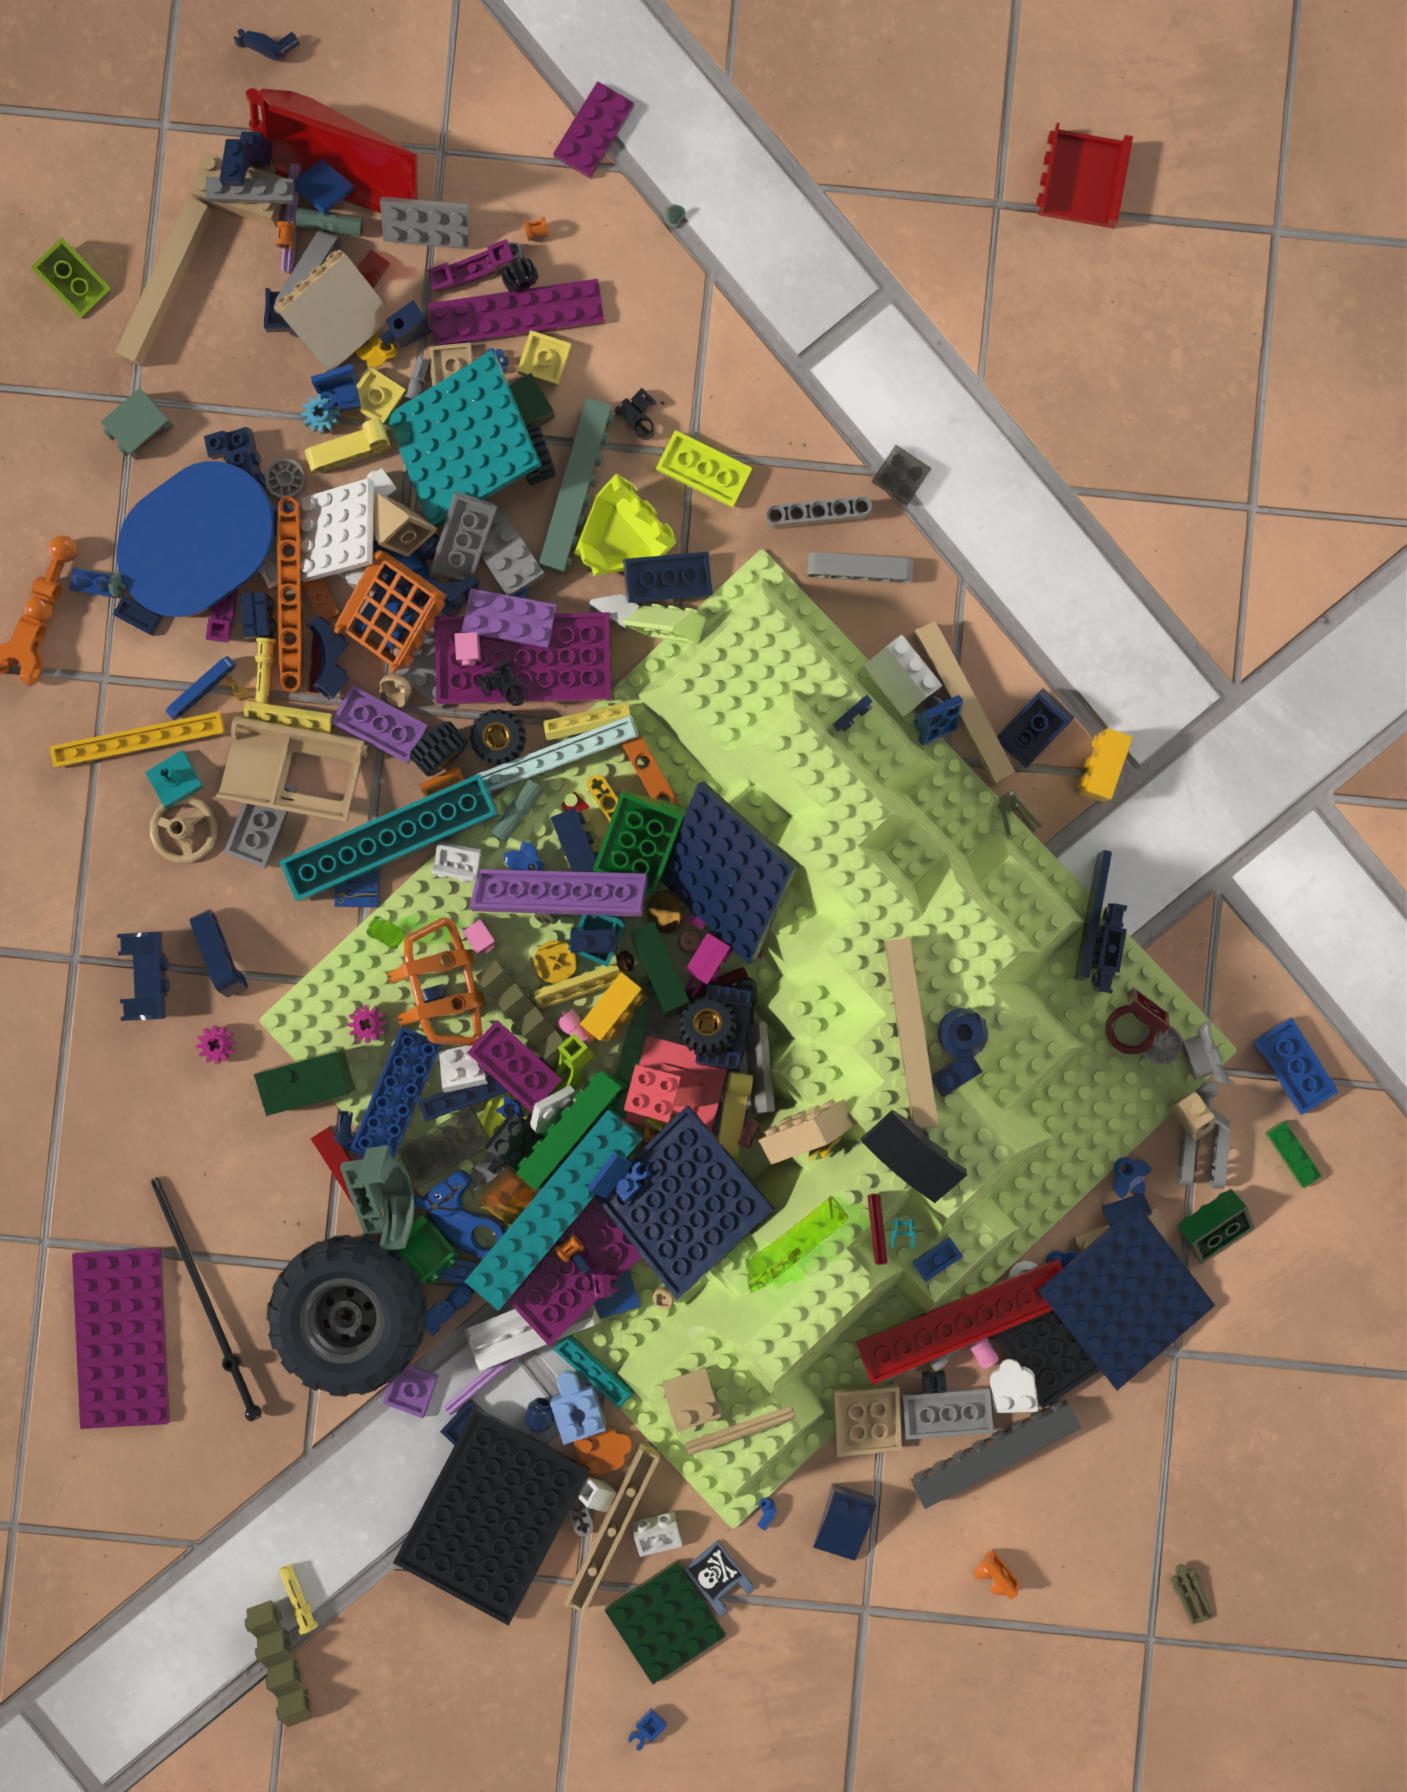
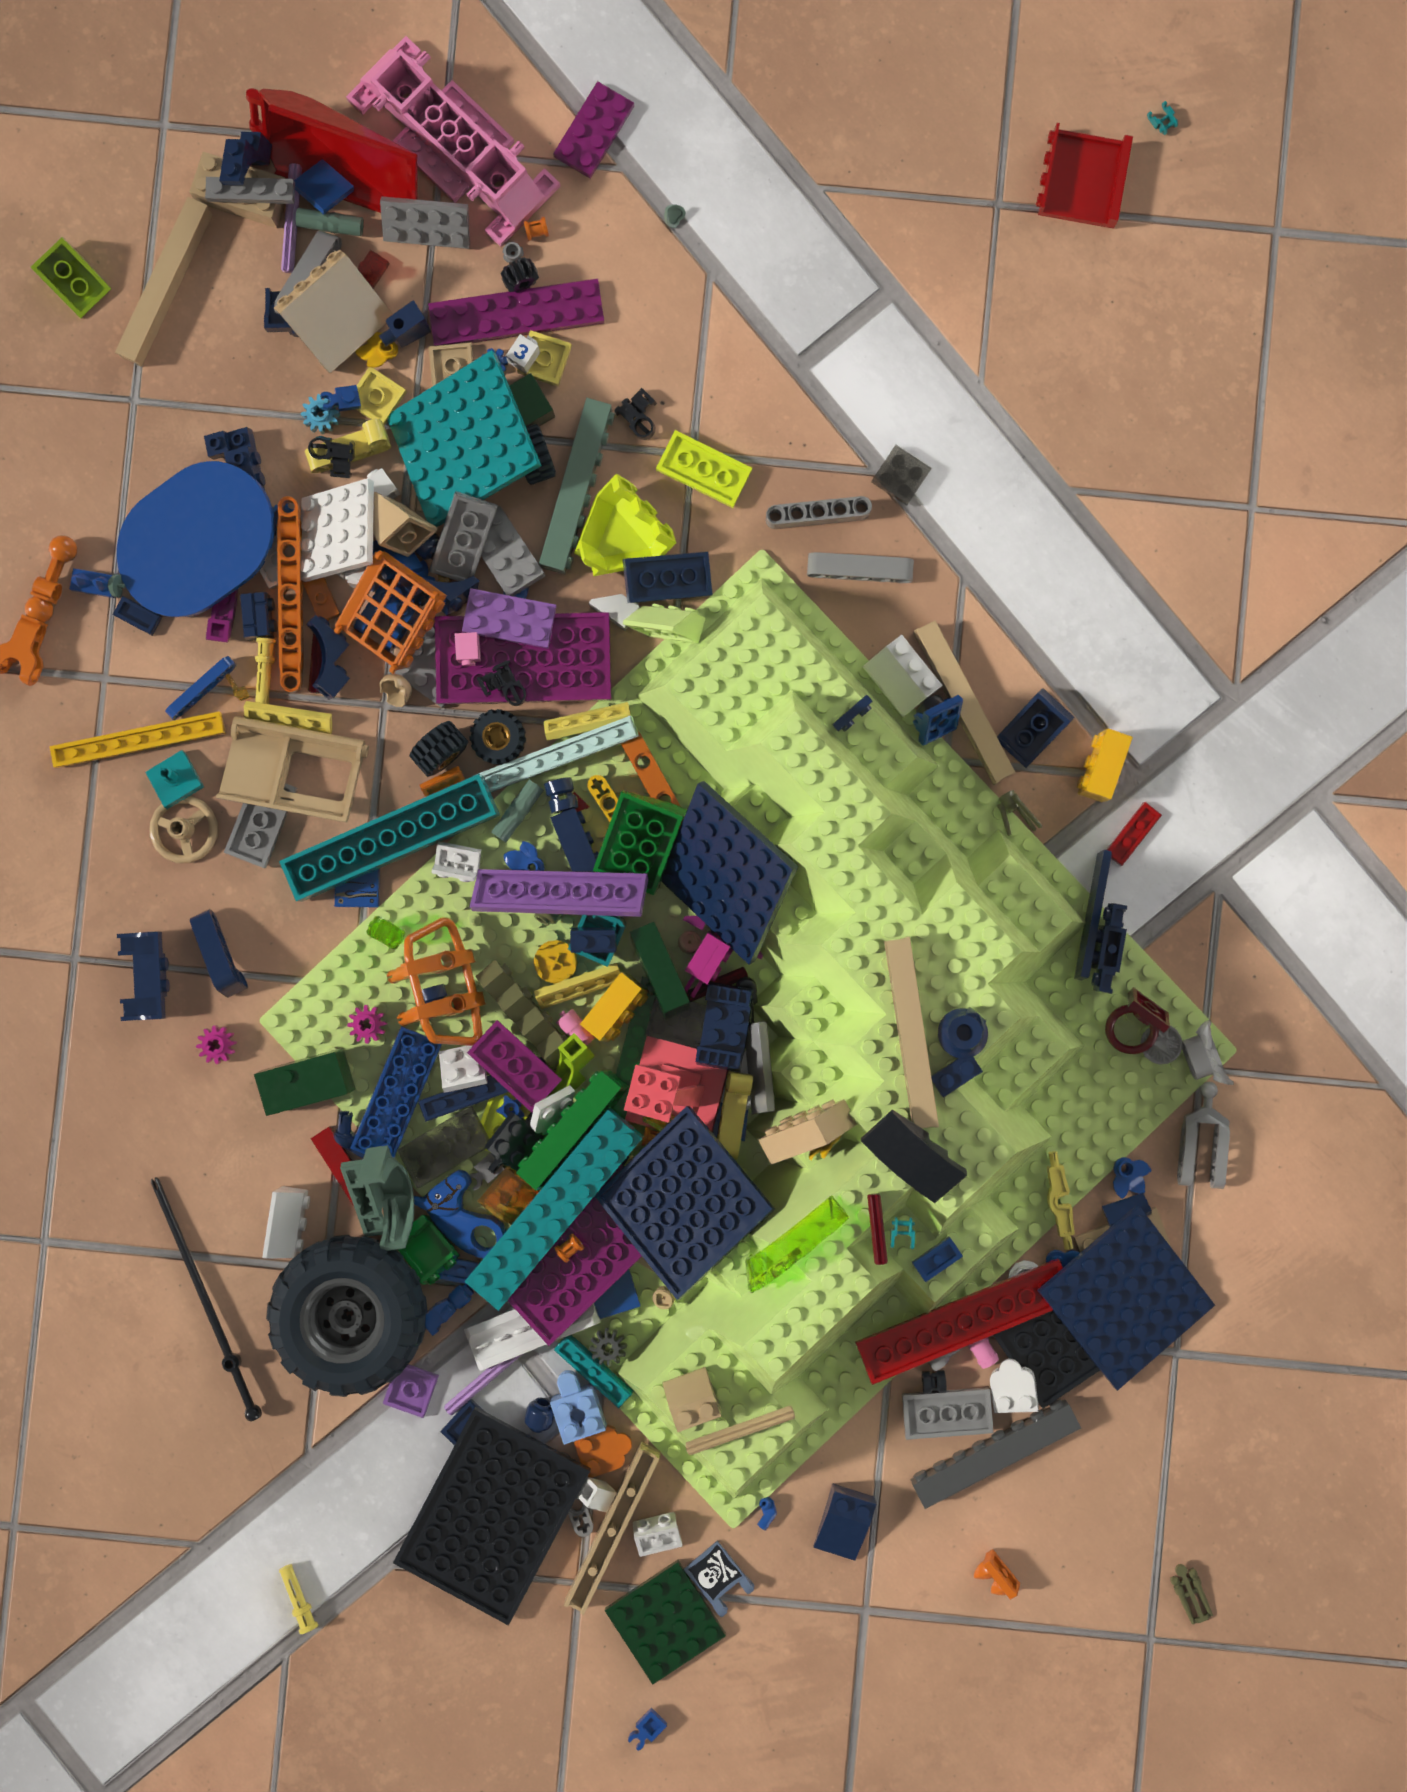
magenta plate [72,1248,170,1429] -> none
sand green panel [101,388,174,460] -> none
dark blue arm [233,29,300,61] -> none
olive brick [245,1600,313,1727] -> none
light grey wheel [265,458,306,499] -> none
orange bush [275,221,296,249] -> none
blue tile [311,364,359,394] -> none
medium lavender plate [331,685,429,764] -> none
light grey axle [405,357,429,400] -> none
magenta slope [427,239,515,291] -> none
bright pink brick [462,919,497,955] -> none
dark blue tile [573,1254,593,1276] -> none
blue tile [587,1152,633,1199] -> none
magenta tile [592,1273,619,1298] -> none
blue plate [614,1162,651,1202] -> none
reddish brown plate [616,950,635,972] -> none
pearl gold tile [647,890,685,934] -> none
black wheel [680,996,737,1058] -> none
pin [737,1119,760,1149] -> none
tan plate [833,1384,902,1457] -> none
tan torso [1169,1092,1215,1141] -> none
dark green slope [1177,1189,1255,1264] -> none
blue plate [1253,1017,1338,1115] -> none
green plate [1265,1121,1322,1188] -> none
none -> white slope [262,1186,310,1259]
none -> black piece [308,436,355,478]
none -> bright pink piece [346,36,561,247]
none -> white brick [506,334,540,374]
none -> dark blue wheel [544,777,579,814]
none -> dark grey gear [589,1328,627,1367]
none -> light yellow piece [1047,1151,1075,1250]
none -> red tile [1106,802,1162,866]
none -> teal piece [1147,101,1178,135]

